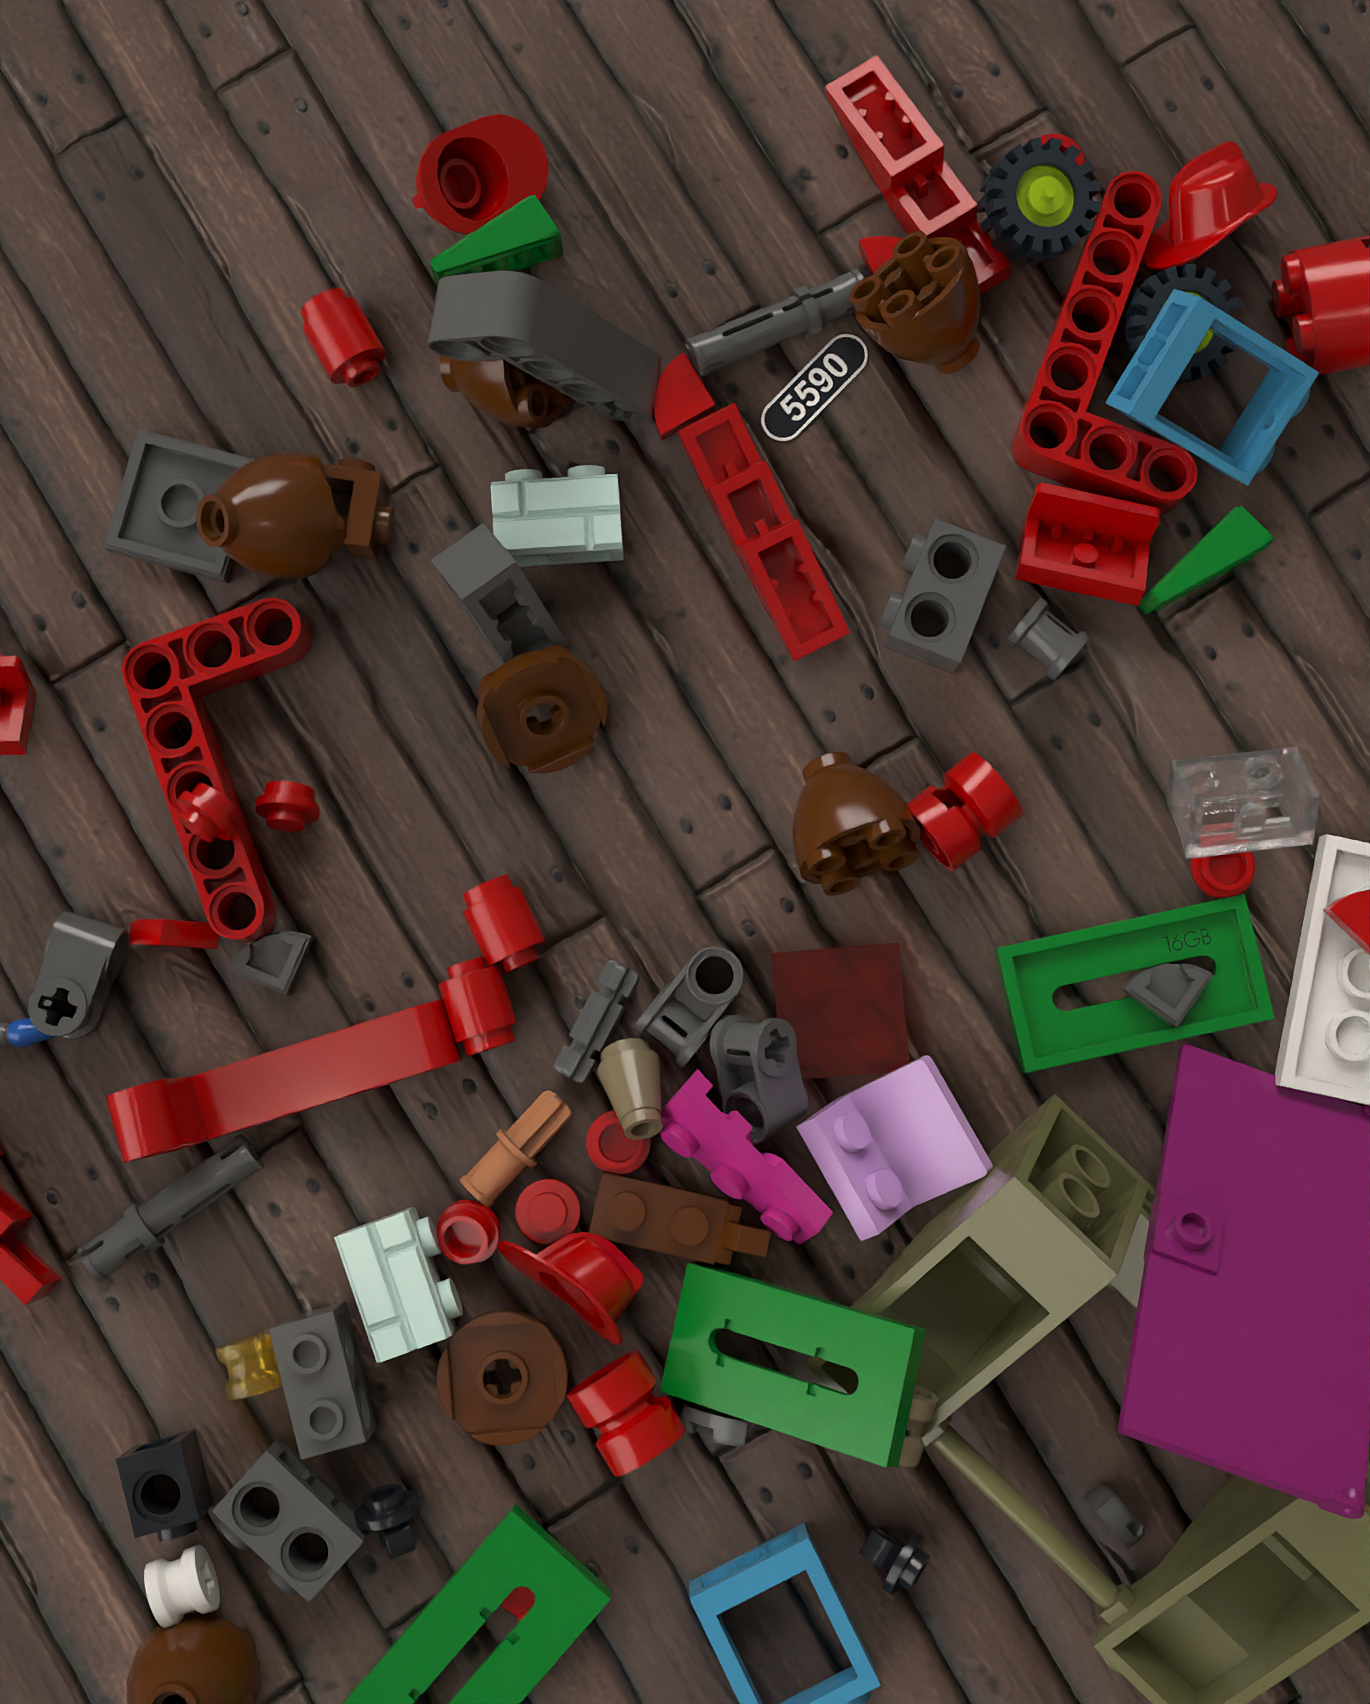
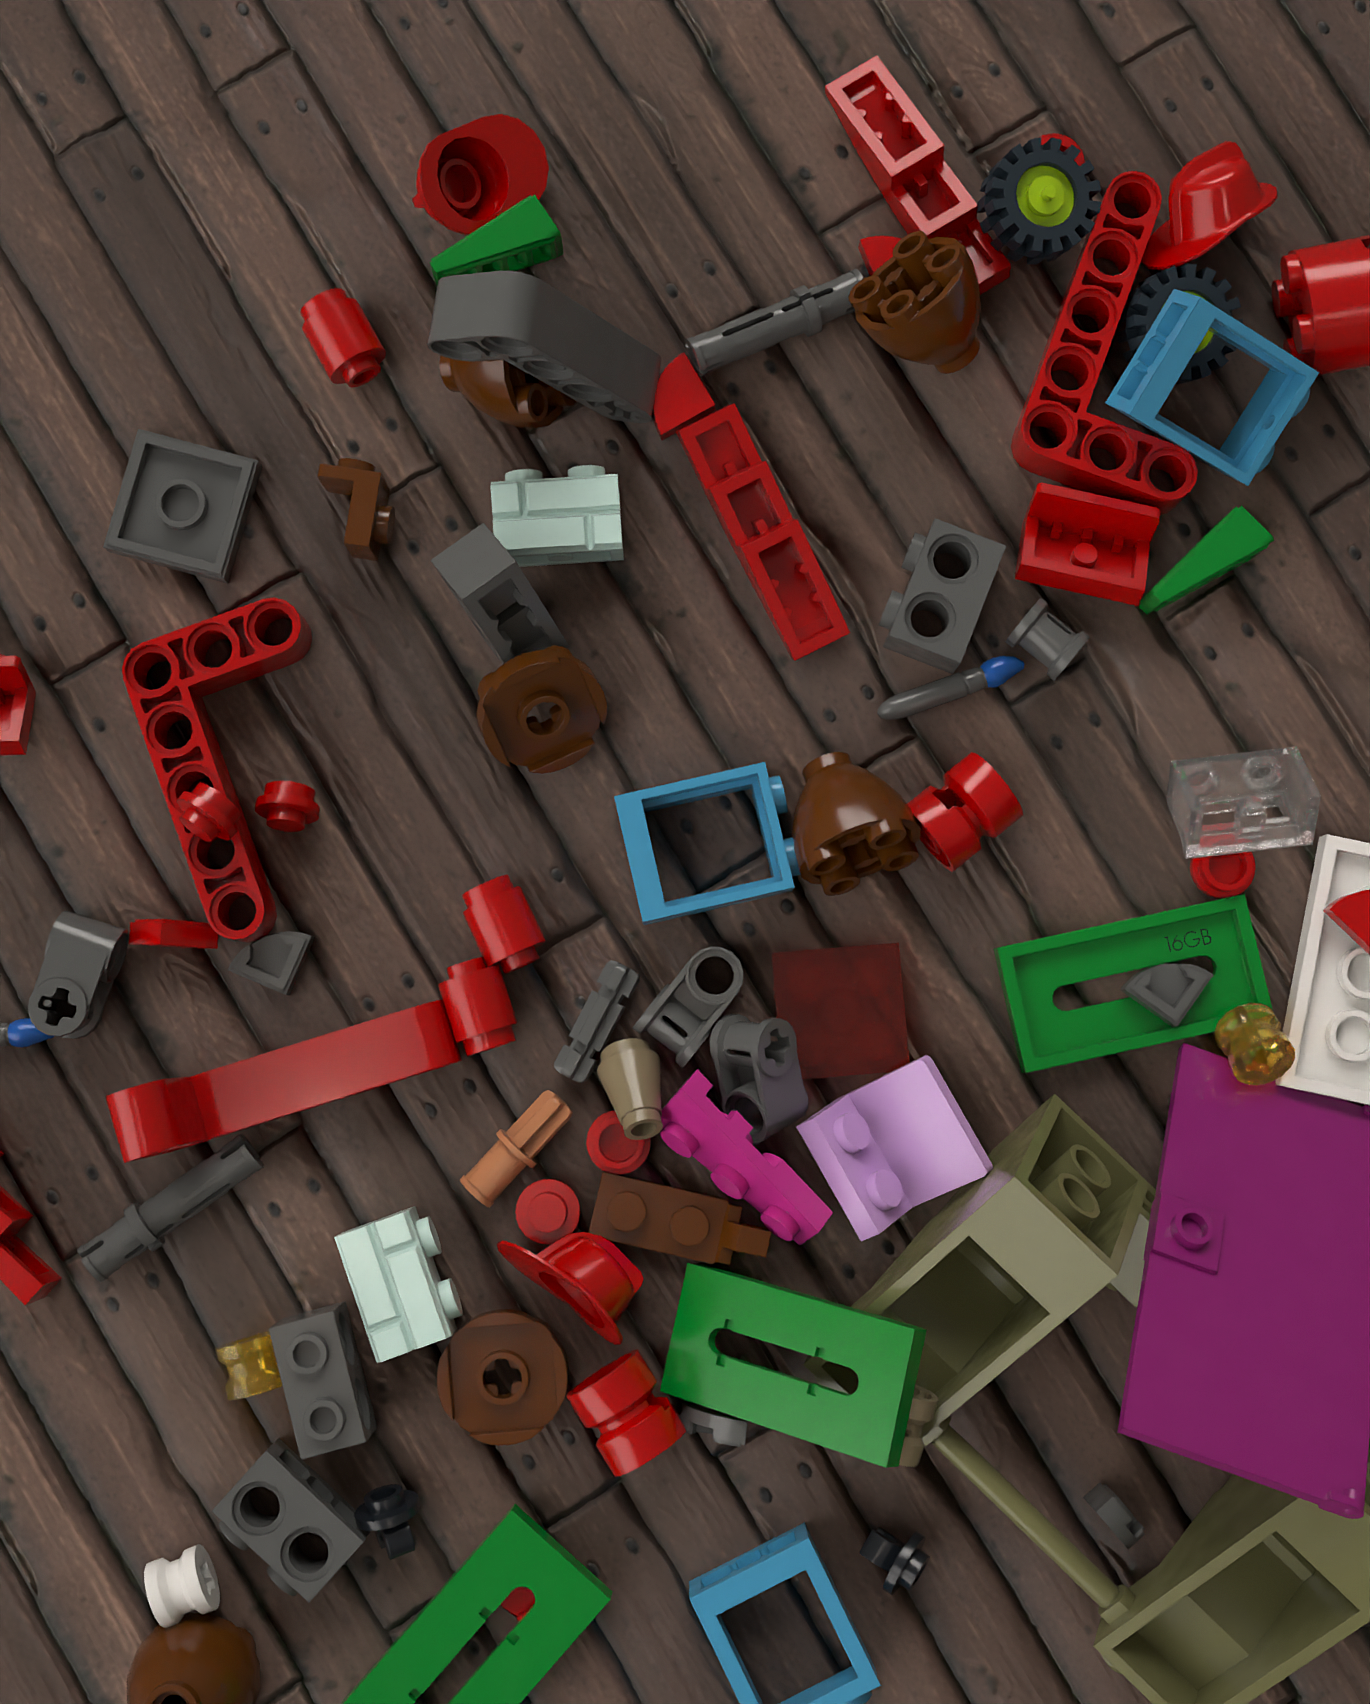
black brick [115,1429,214,1542] -> none
reddish brown piece [196,451,345,579] -> none
red plate [436,1200,501,1264] -> none
black sticker [761,334,868,441] -> none
none -> dark azure window [614,762,800,925]
none -> dark grey piece [877,656,1025,720]
none -> clear yellow wheel [1215,1003,1295,1085]

